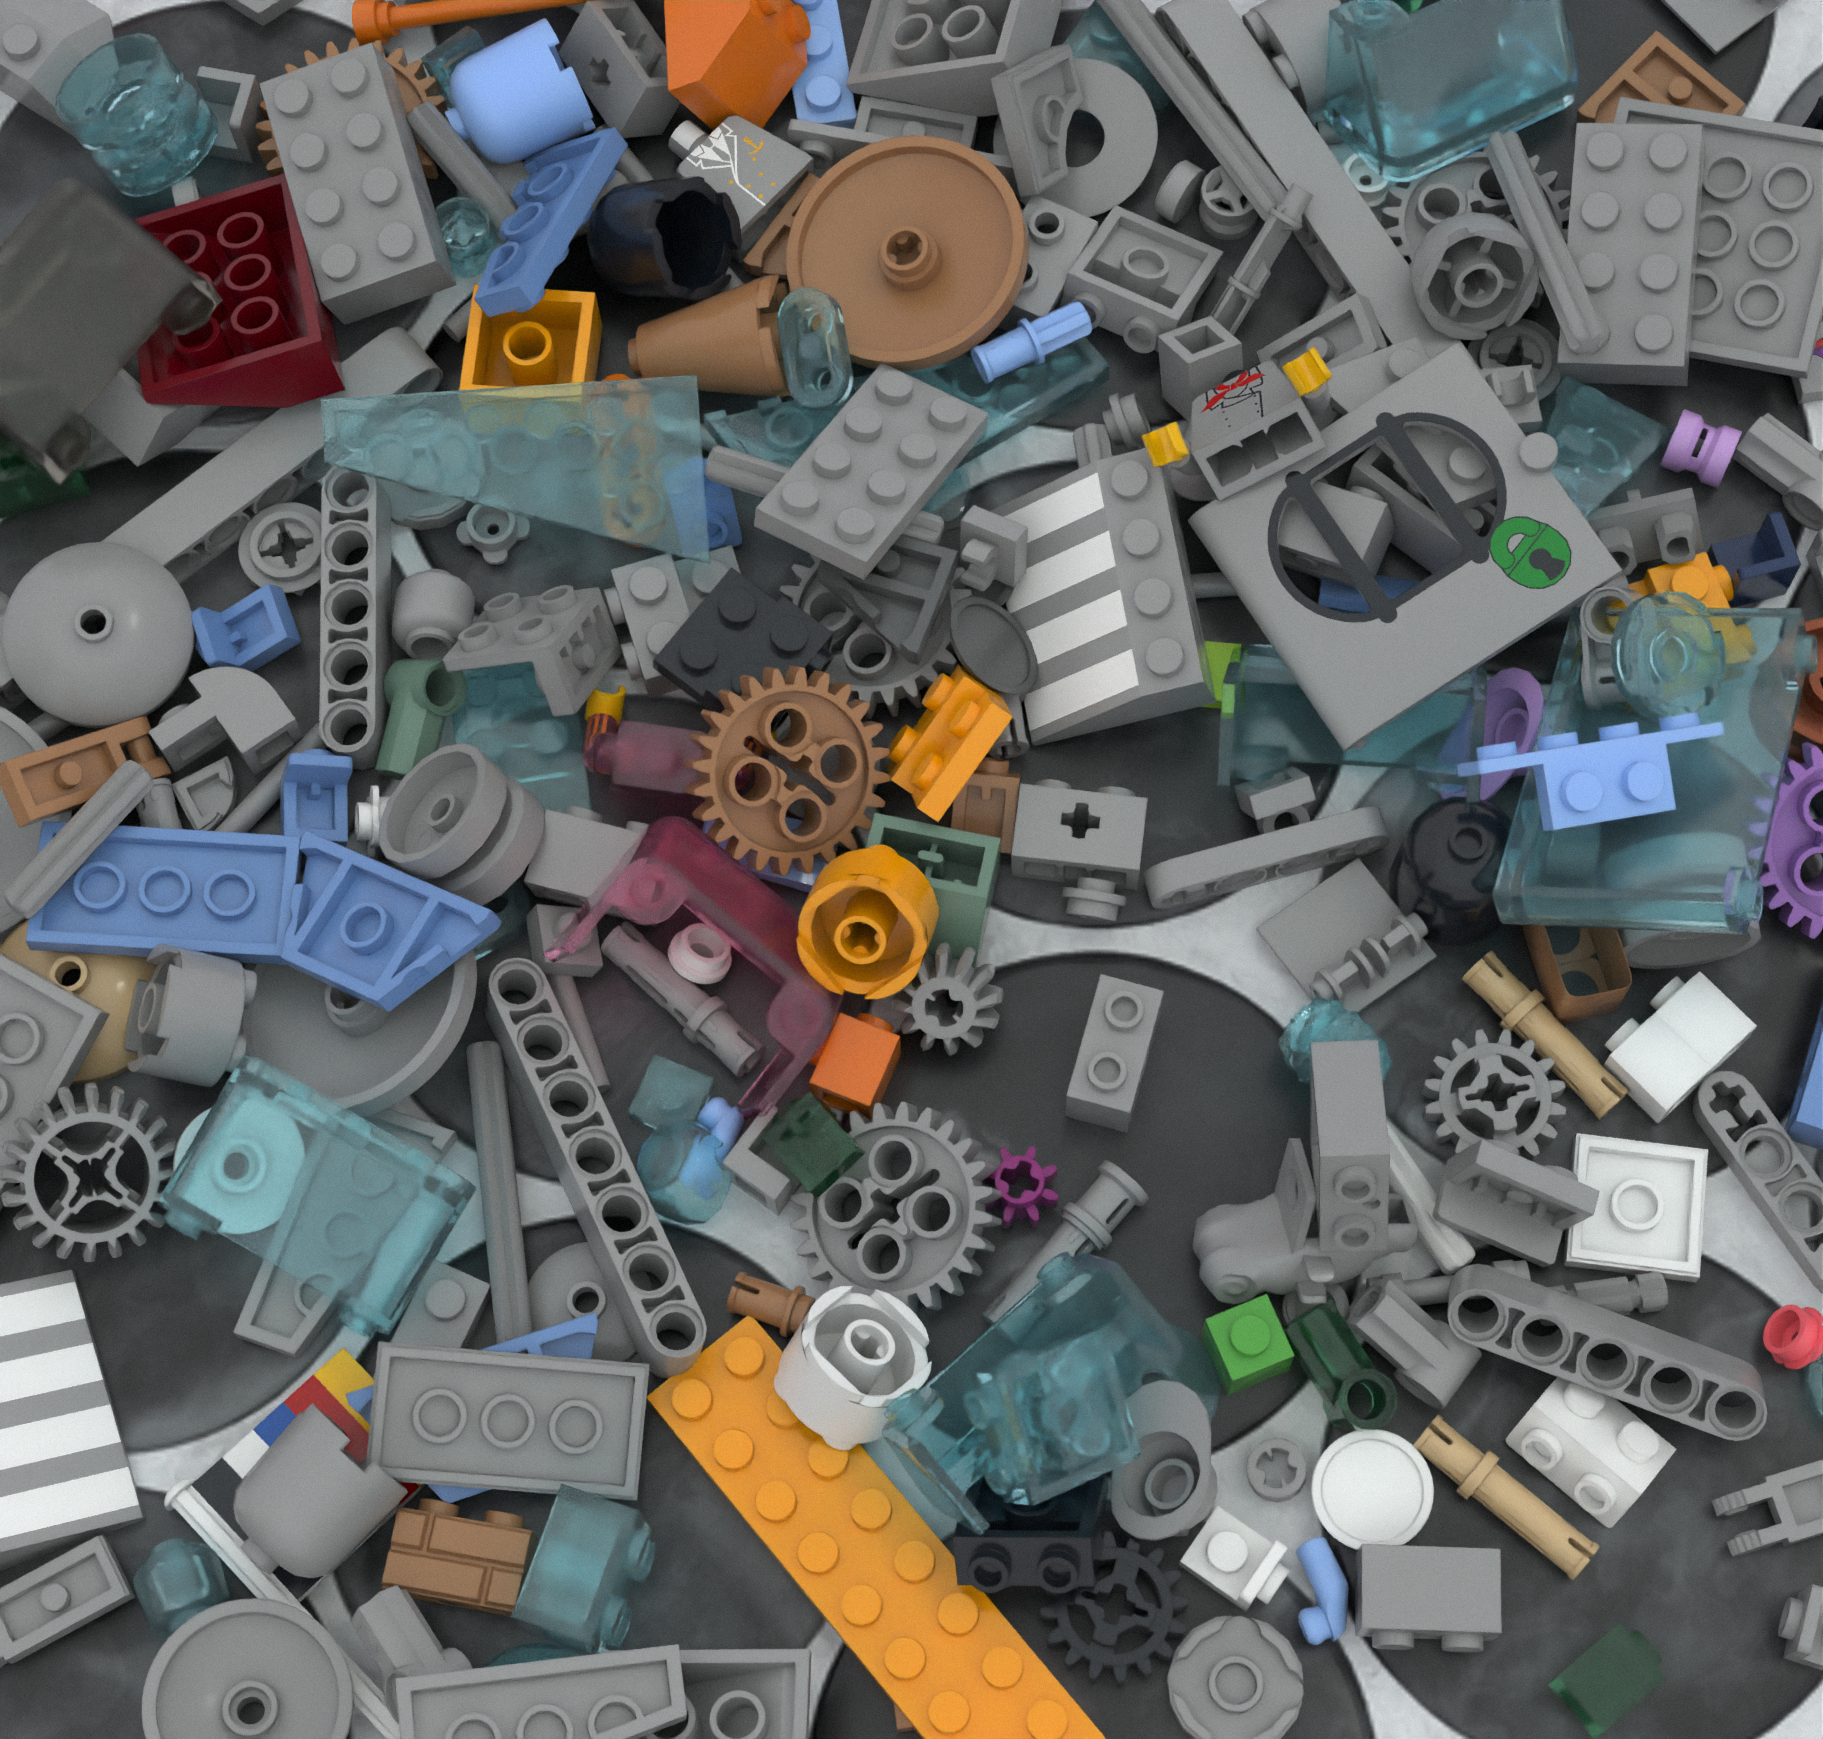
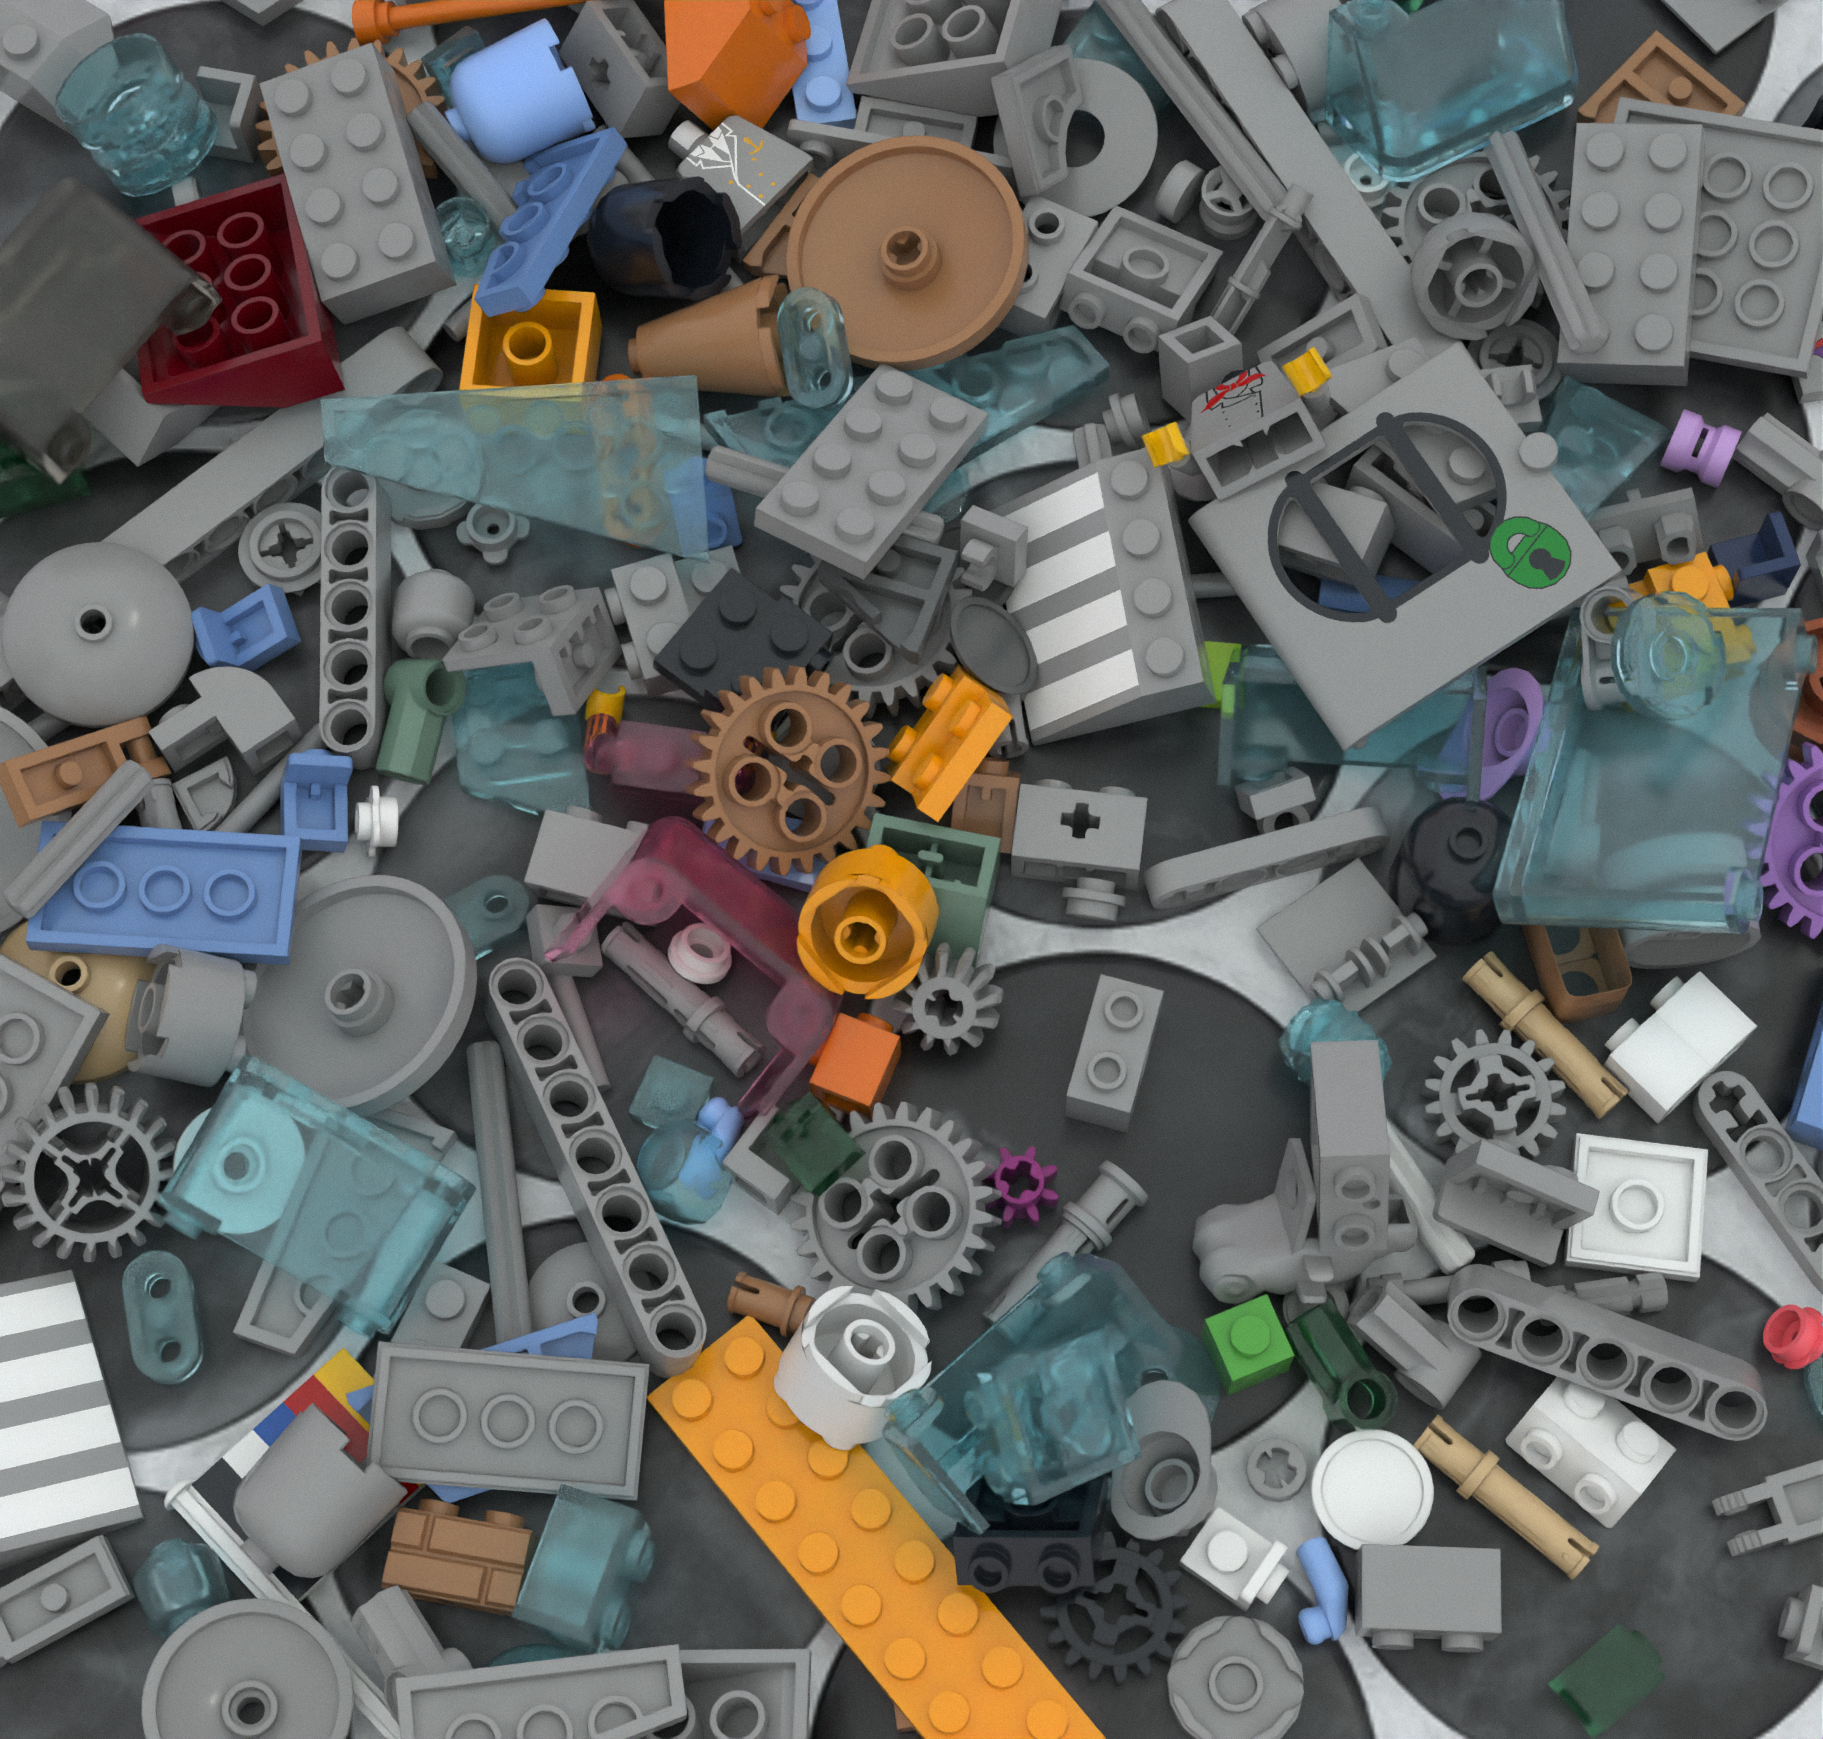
medium blue wing [281,831,502,1012] -> none
light grey wheel [379,742,544,906] -> none
light blue axle [970,301,1092,384] -> none
light blue bracket [1457,712,1724,831] -> none
none -> clear light blue plate [122,1250,204,1384]

